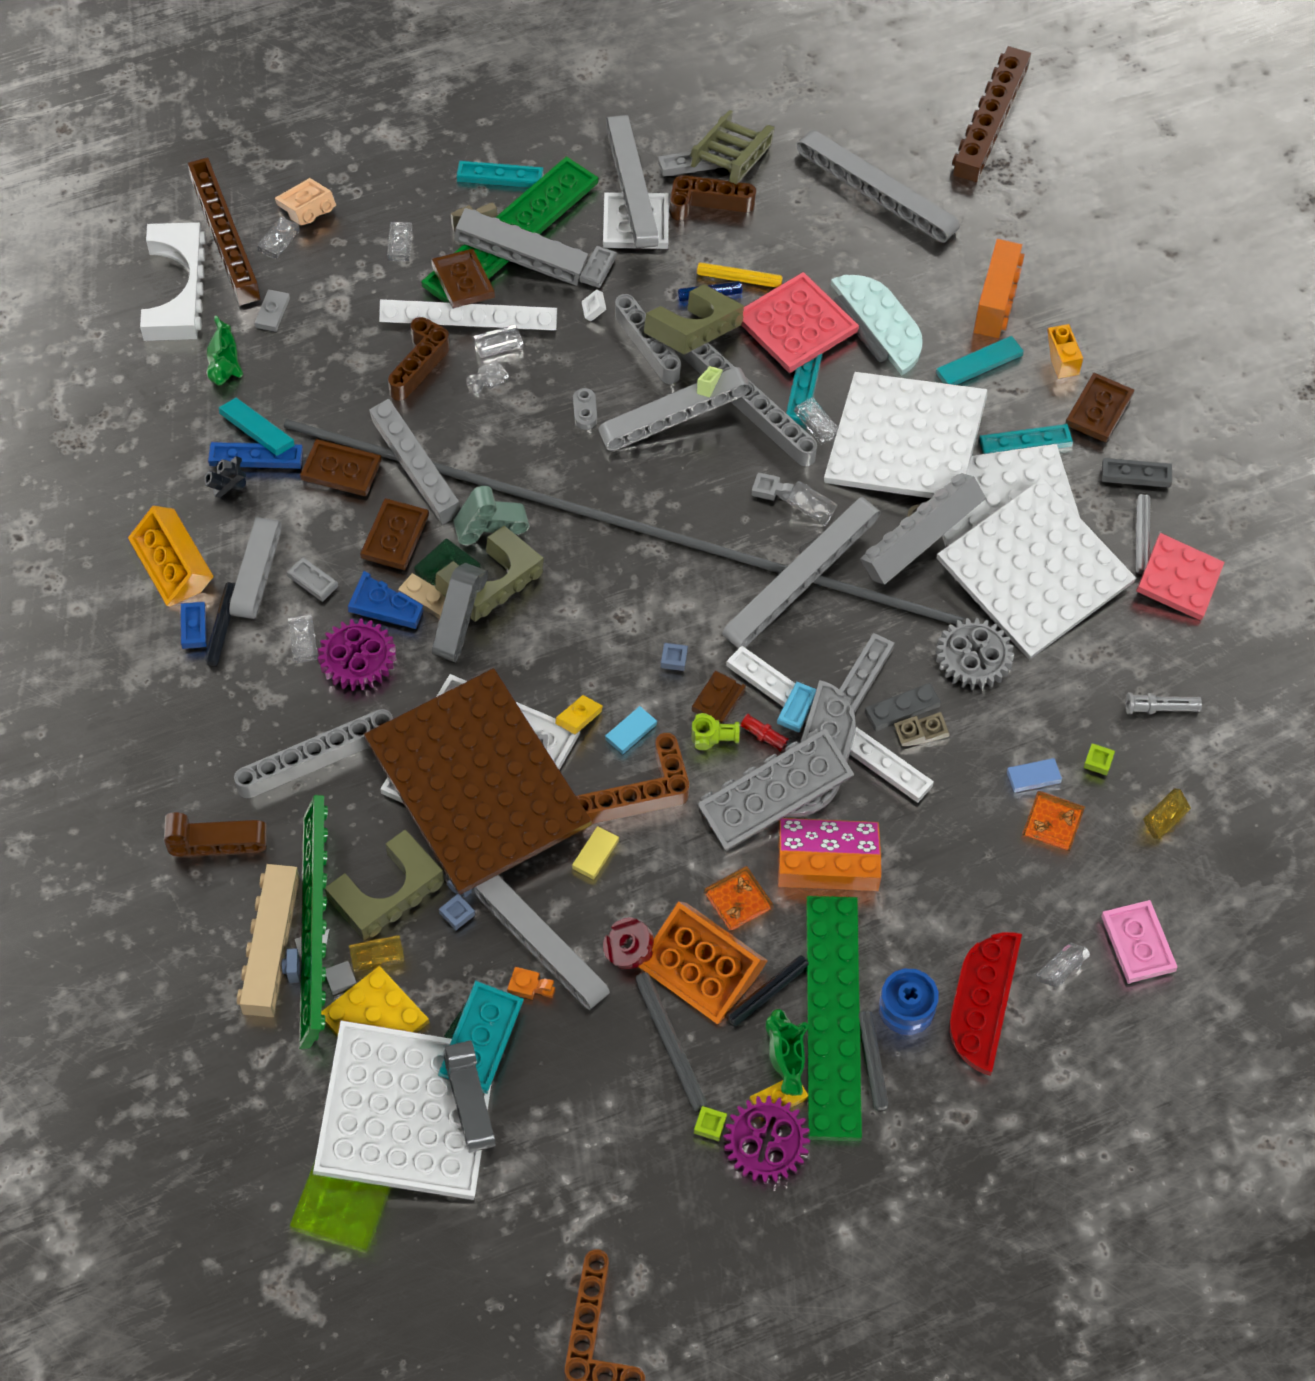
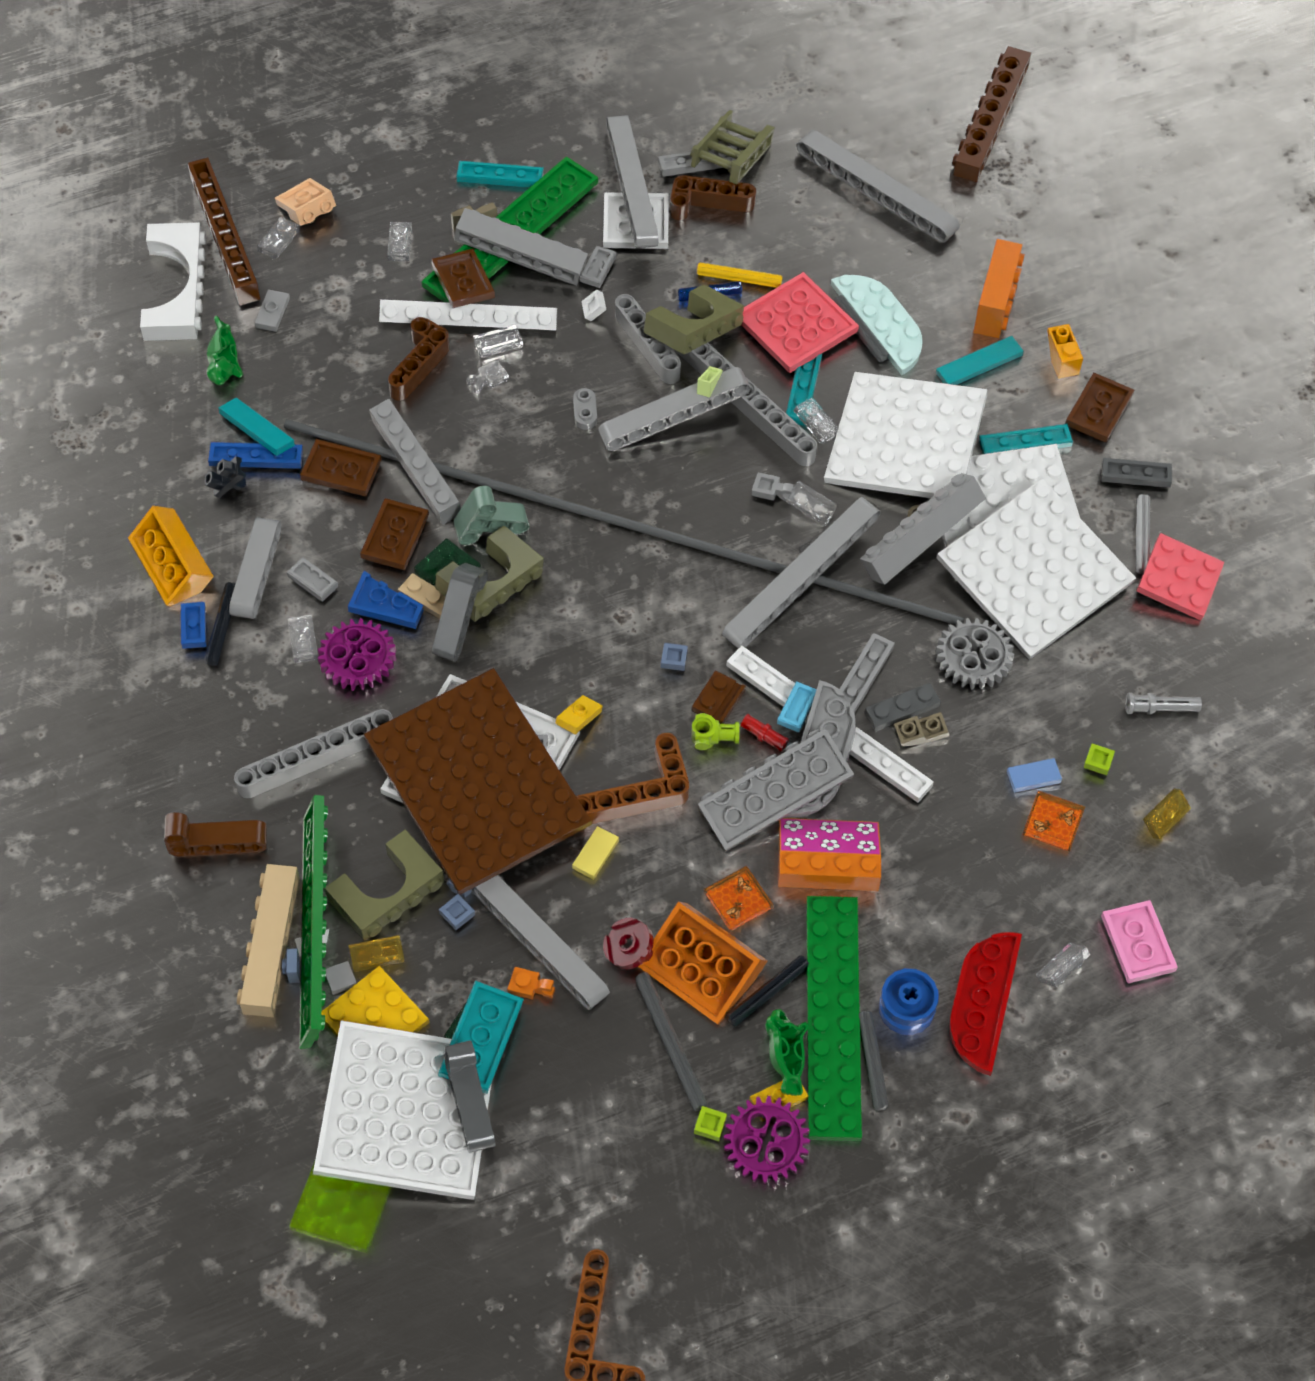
medium azure tile [605,706,657,755] -> none

